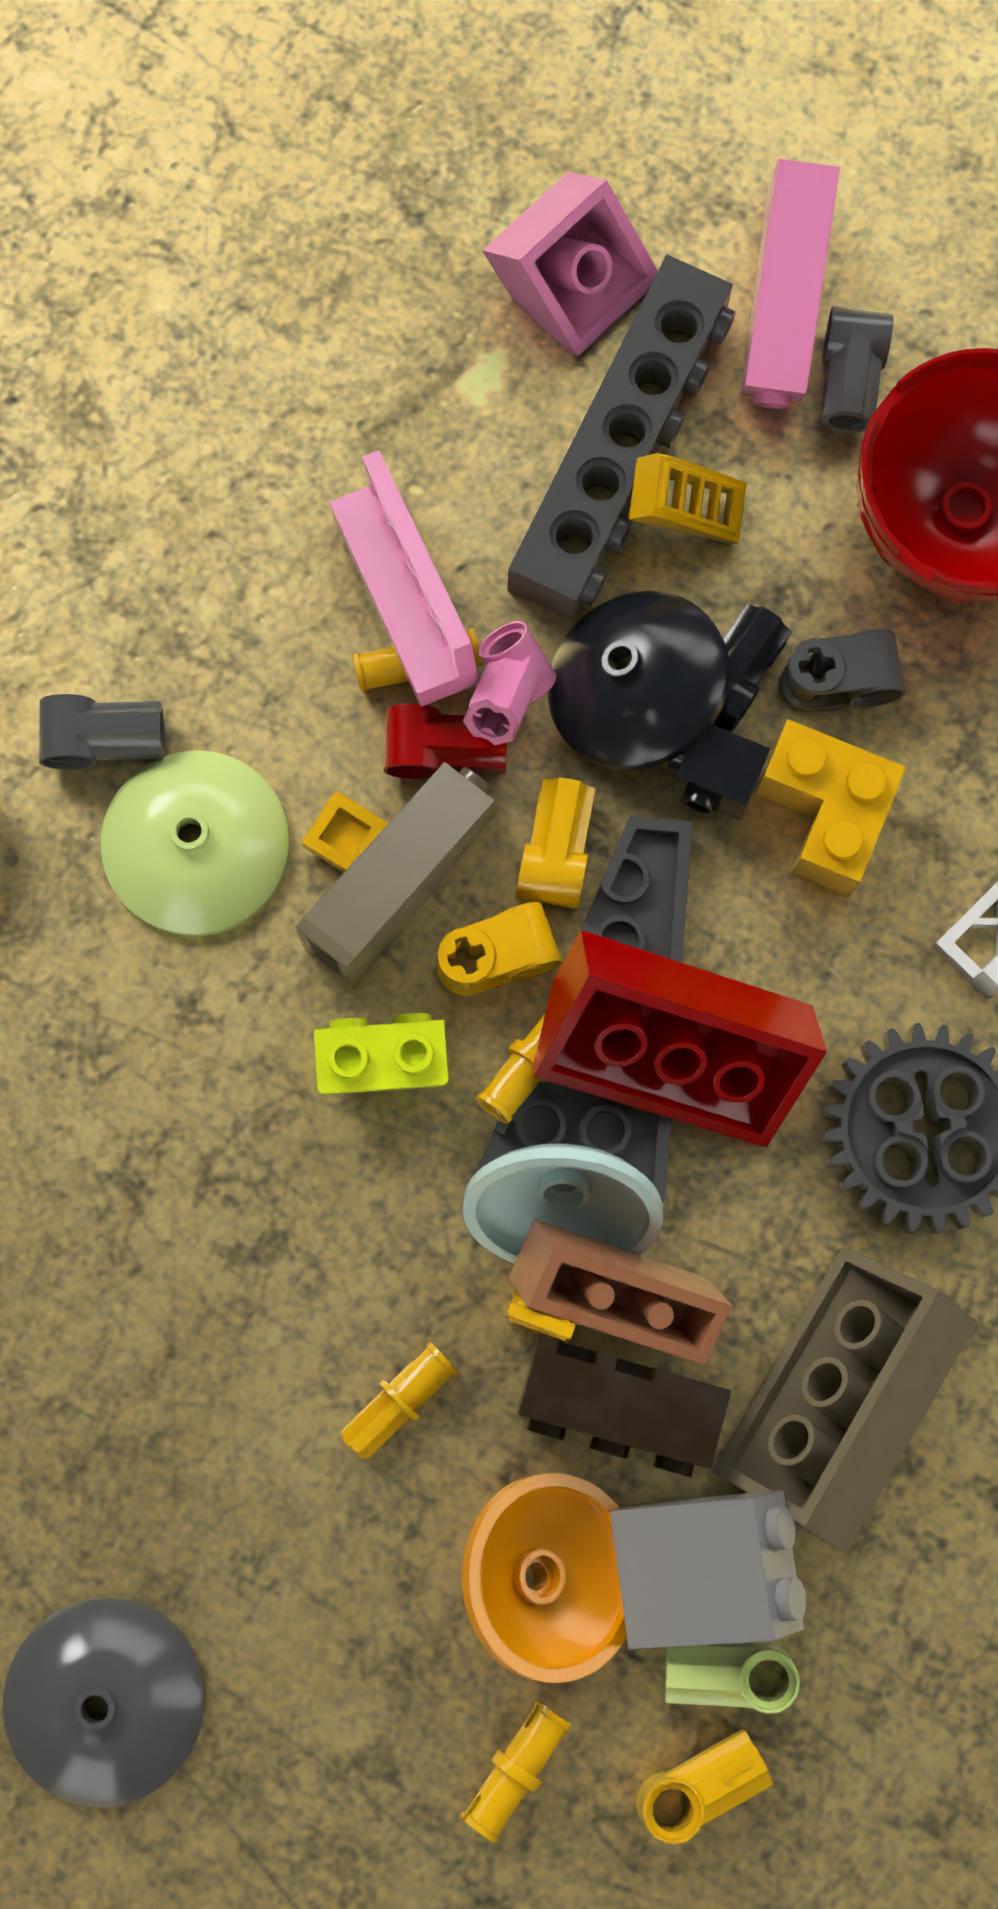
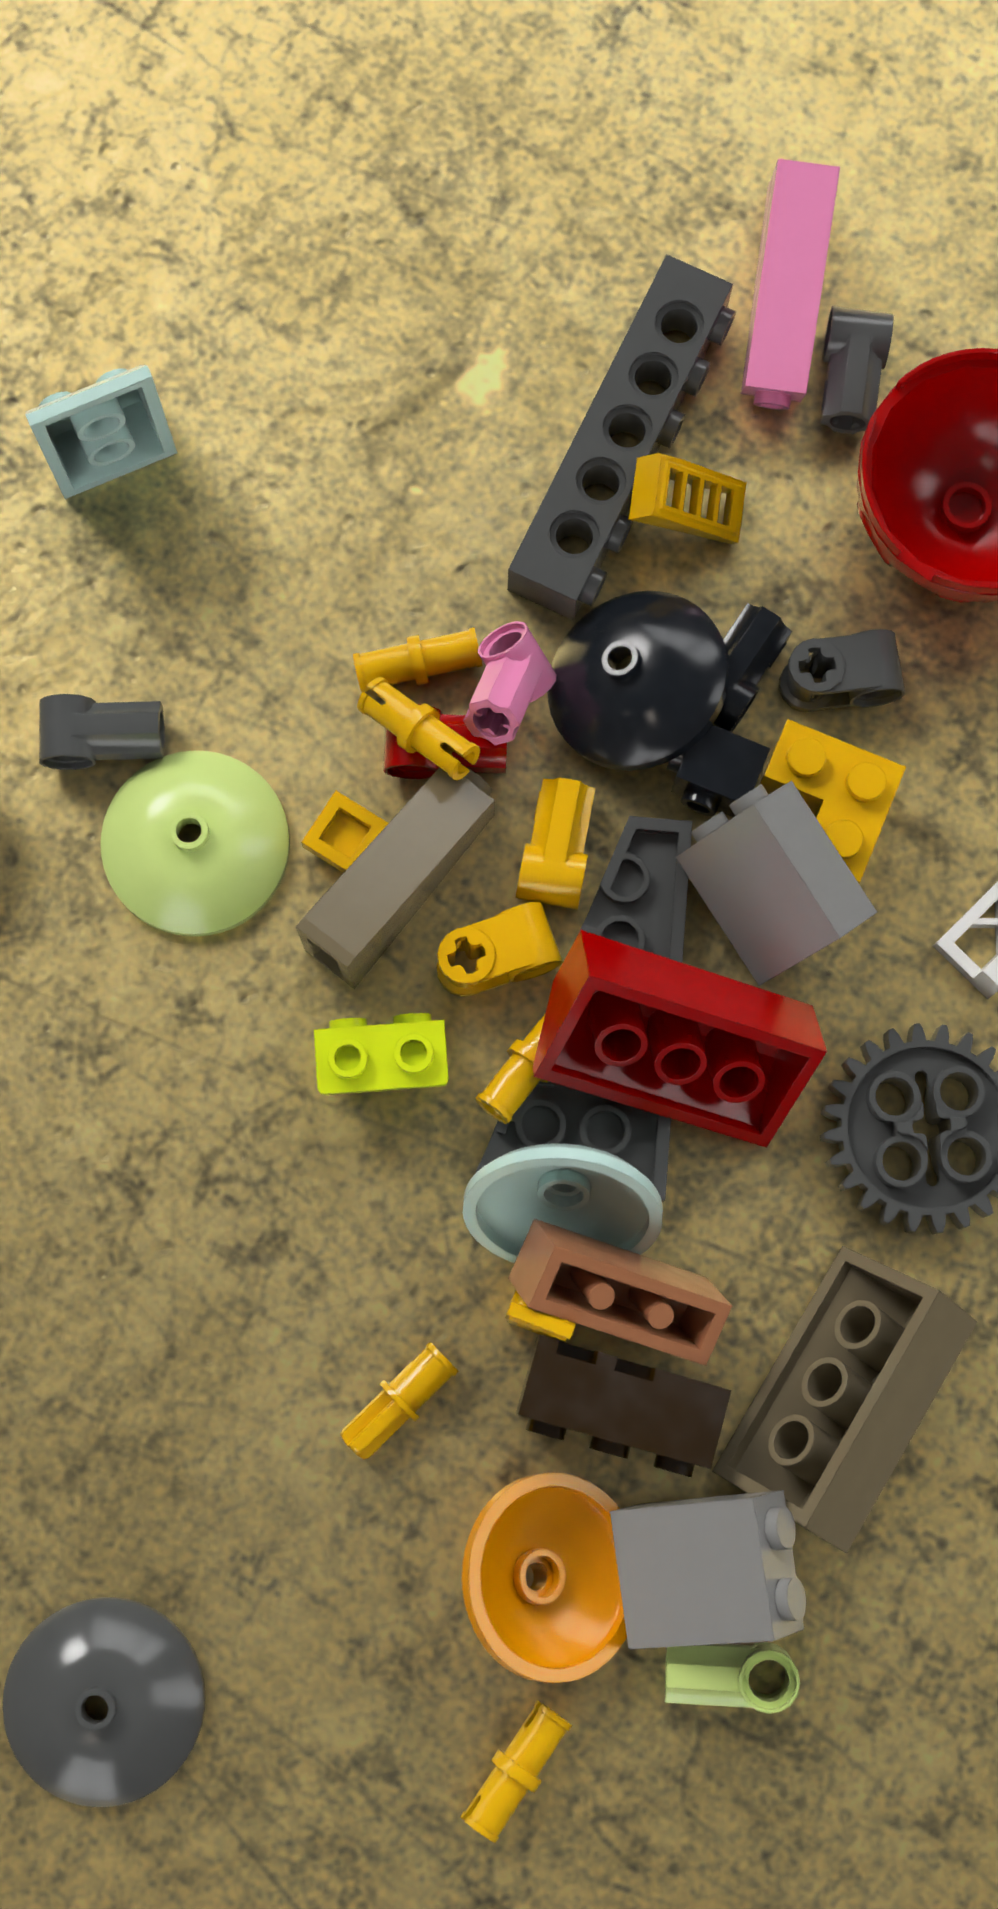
bright pink fence [329,450,479,707] -> none
bright pink slope [482,172,658,357] -> none
yellow piece [635,1729,774,1844] -> none
none -> light aqua slope [25,365,177,499]
none -> yellow pin [357,677,480,781]
none -> light grey brick [676,781,877,986]

